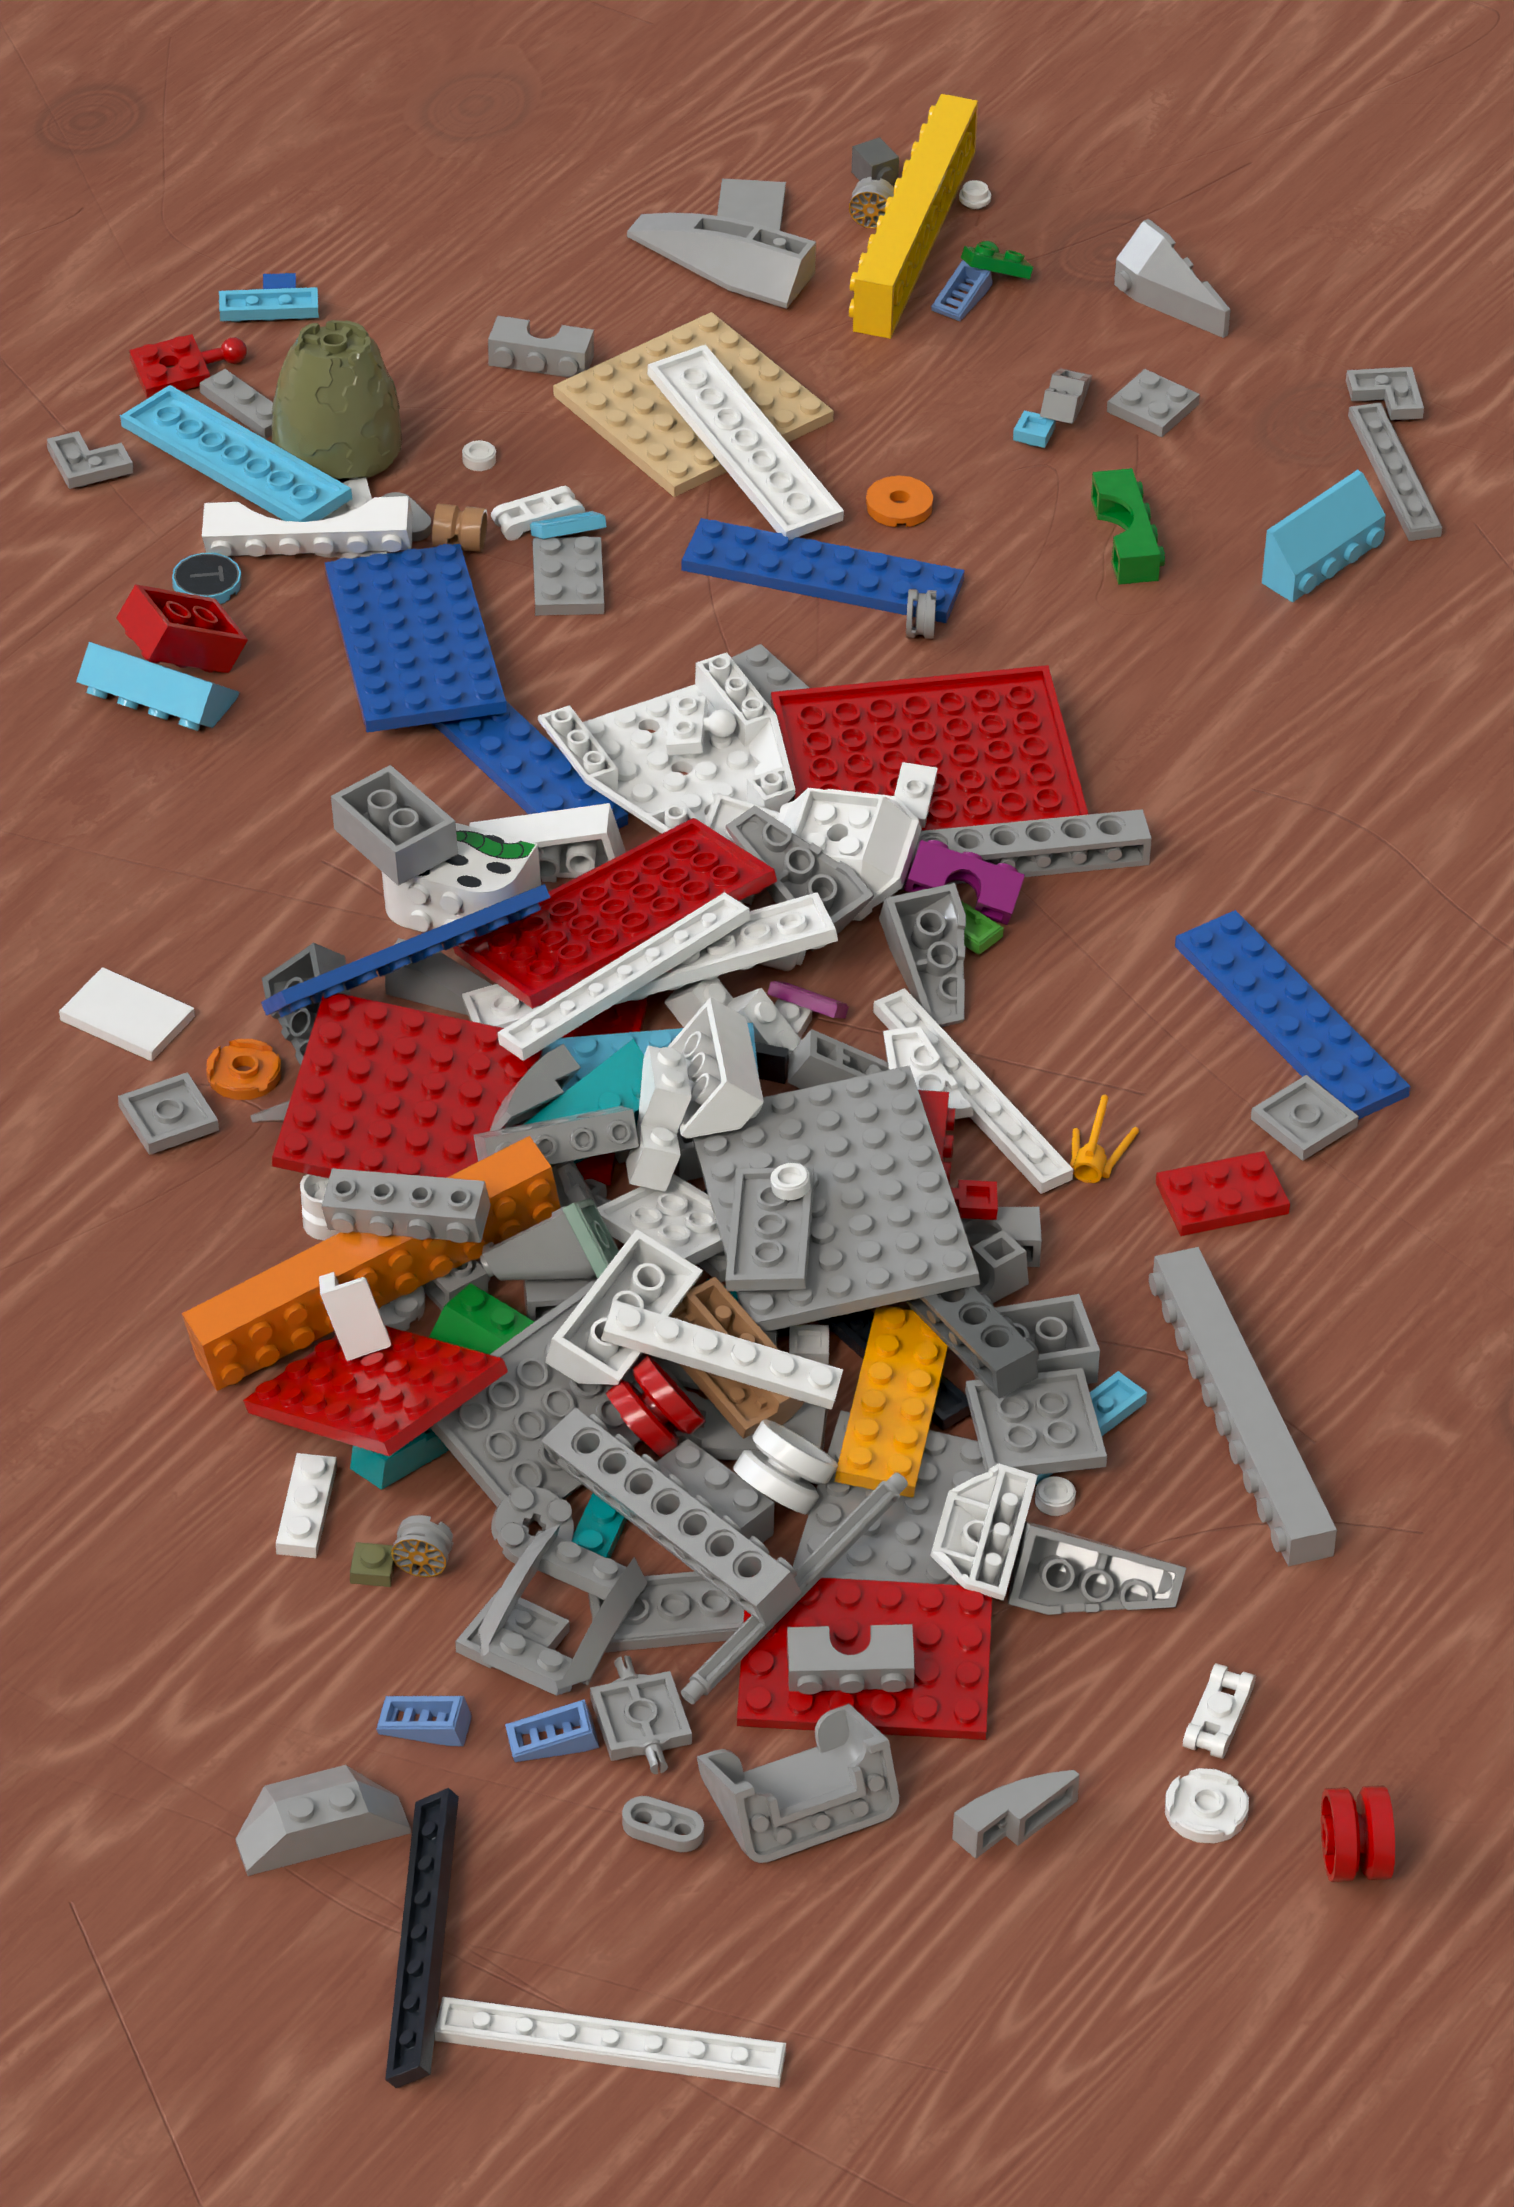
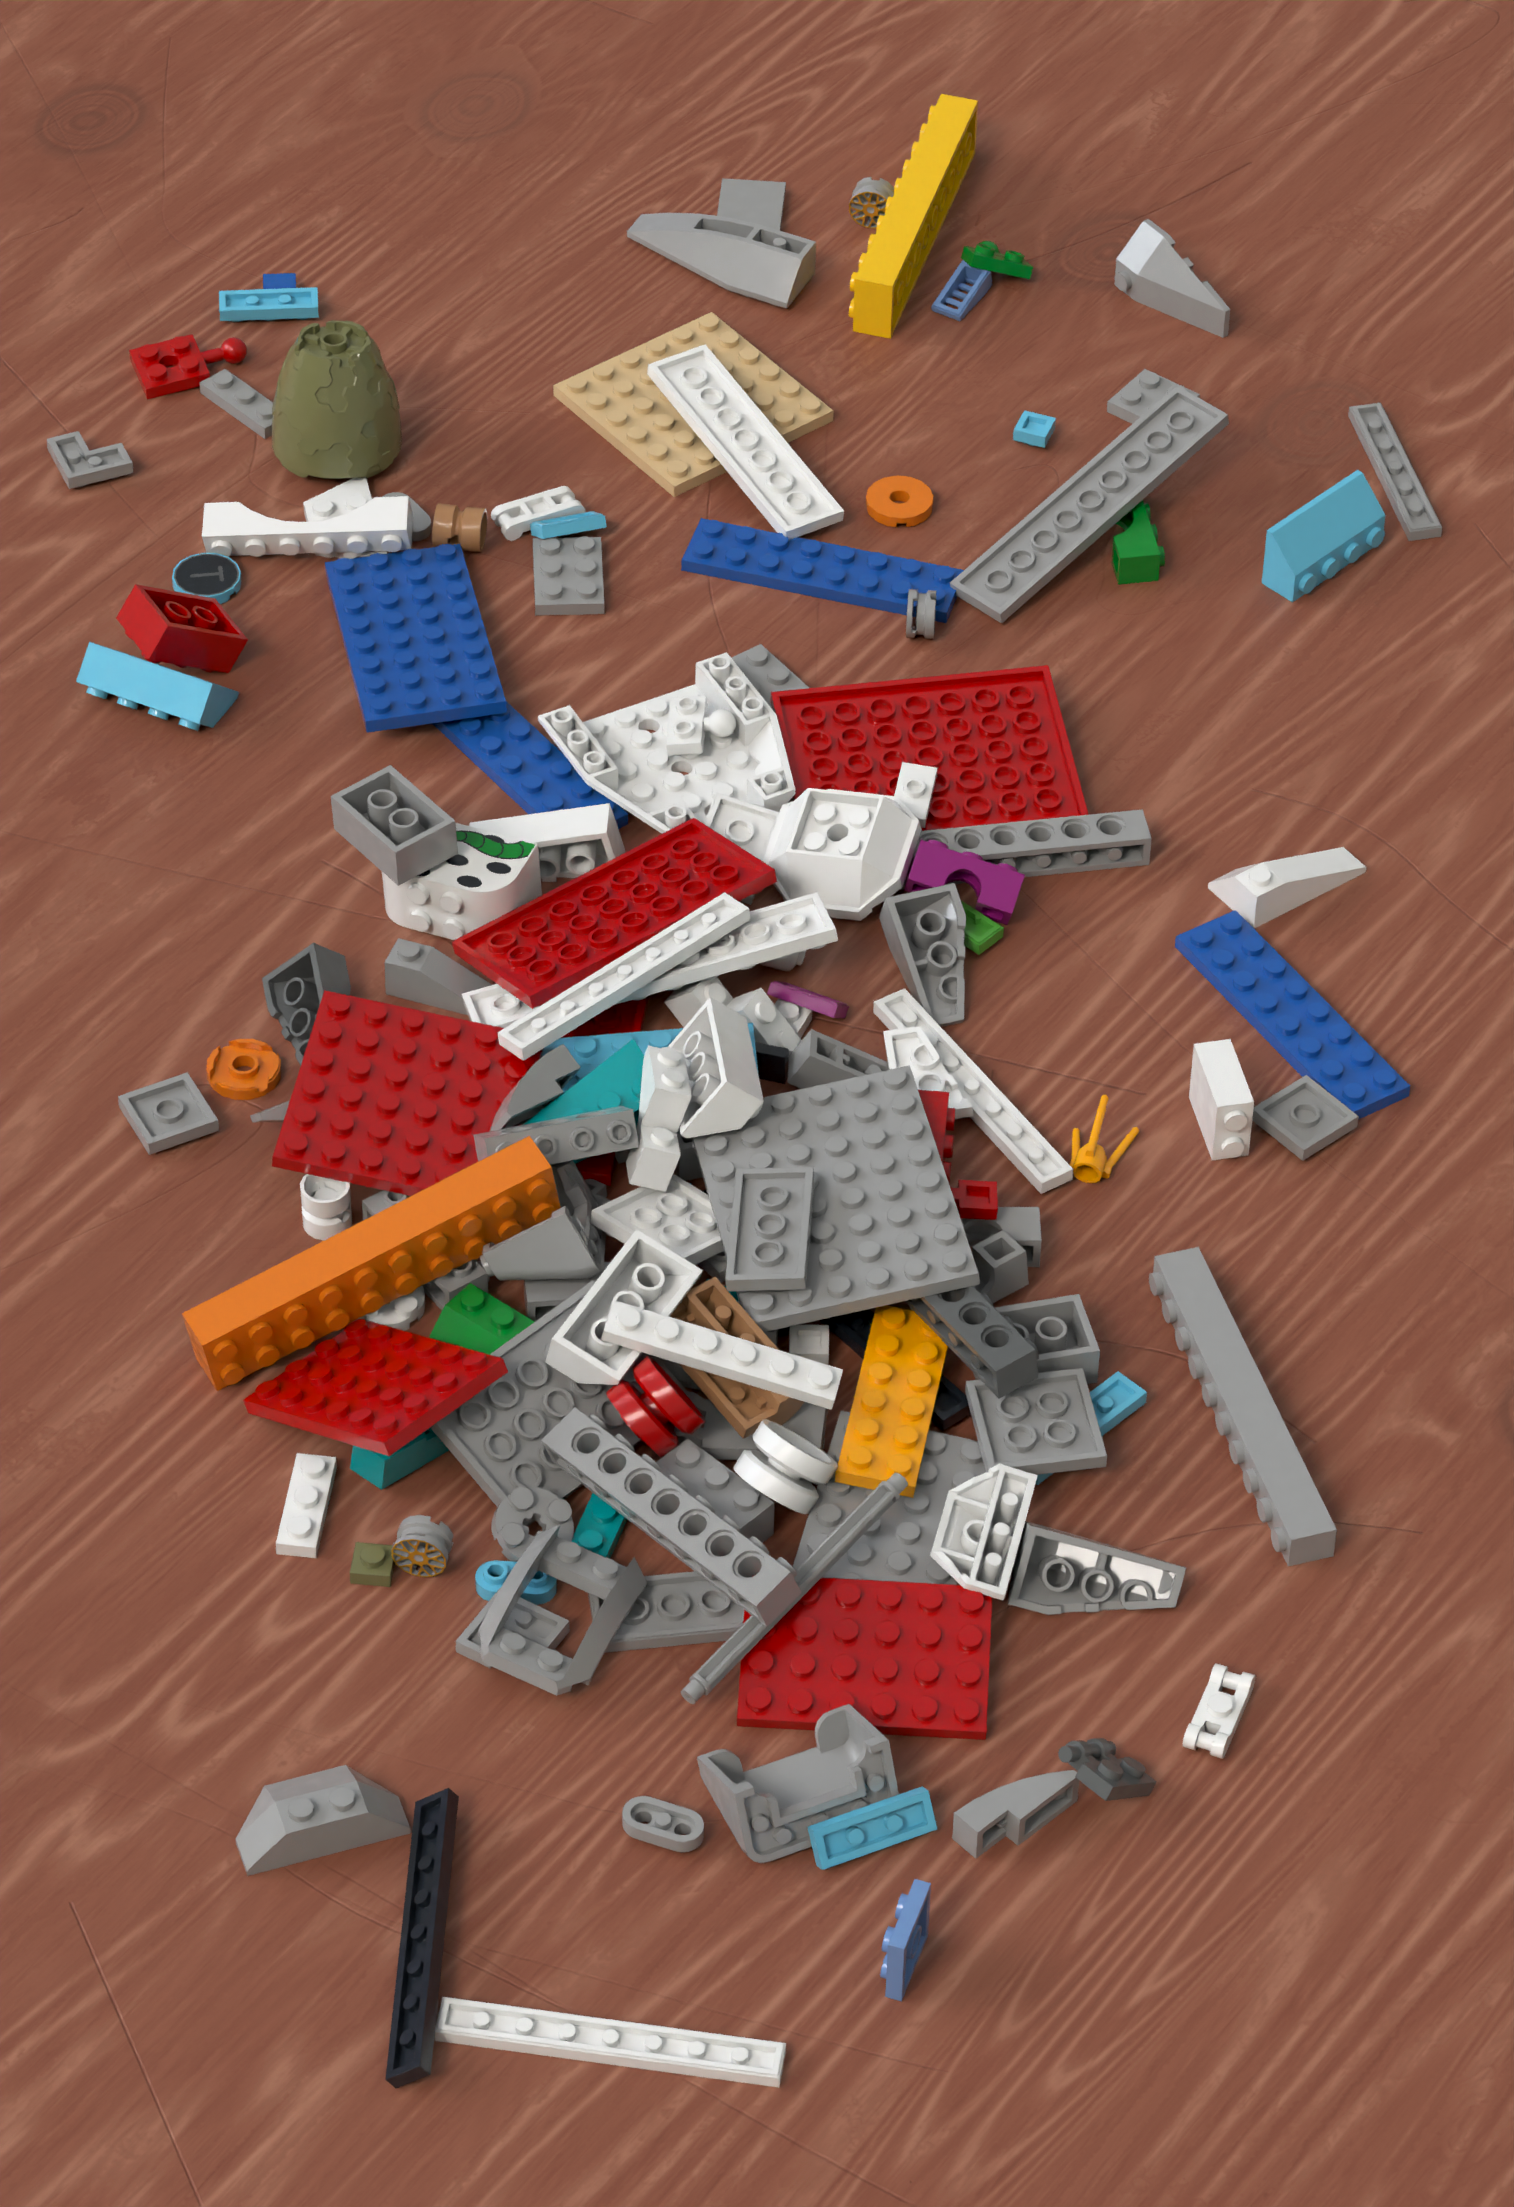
white tile [59,967,195,1061] -> none
medium azure plate [120,385,352,522] -> none
blue plate [261,884,551,1018] -> none
white panel [319,1272,391,1361] -> none
light grey brick [321,1168,491,1243] -> none
medium blue slope [376,1696,472,1746] -> none
white tile [462,440,496,471] -> none
light grey arch [488,316,594,378] -> none
medium blue slope [505,1700,599,1762] -> none
sand green tile [562,1198,619,1278] -> none
light grey plate [590,1656,692,1774] -> none
light grey wedge [725,805,874,952] -> none
white tile [770,1163,811,1200] -> none
light grey arch [787,1624,915,1694] -> none
dark grey brick [851,137,899,185] -> none
white plate [959,180,991,209] -> none
white tile [1035,1476,1076,1516] -> none
light grey slope [1040,368,1092,424] -> none
red plate [1156,1151,1290,1236] -> none
white tile [1165,1768,1249,1844] -> none
red wheel [1321,1785,1395,1882] -> none
light grey plate [1346,367,1424,420] -> none
none -> medium azure plate [475,1560,557,1605]
none -> medium azure plate [807,1786,937,1870]
none -> medium blue plate [880,1879,931,2002]
none -> light grey plate [950,386,1229,623]
none -> dark grey plate [1058,1738,1157,1801]
none -> white brick [1189,1039,1254,1160]
none -> white wedge [1208,847,1366,929]

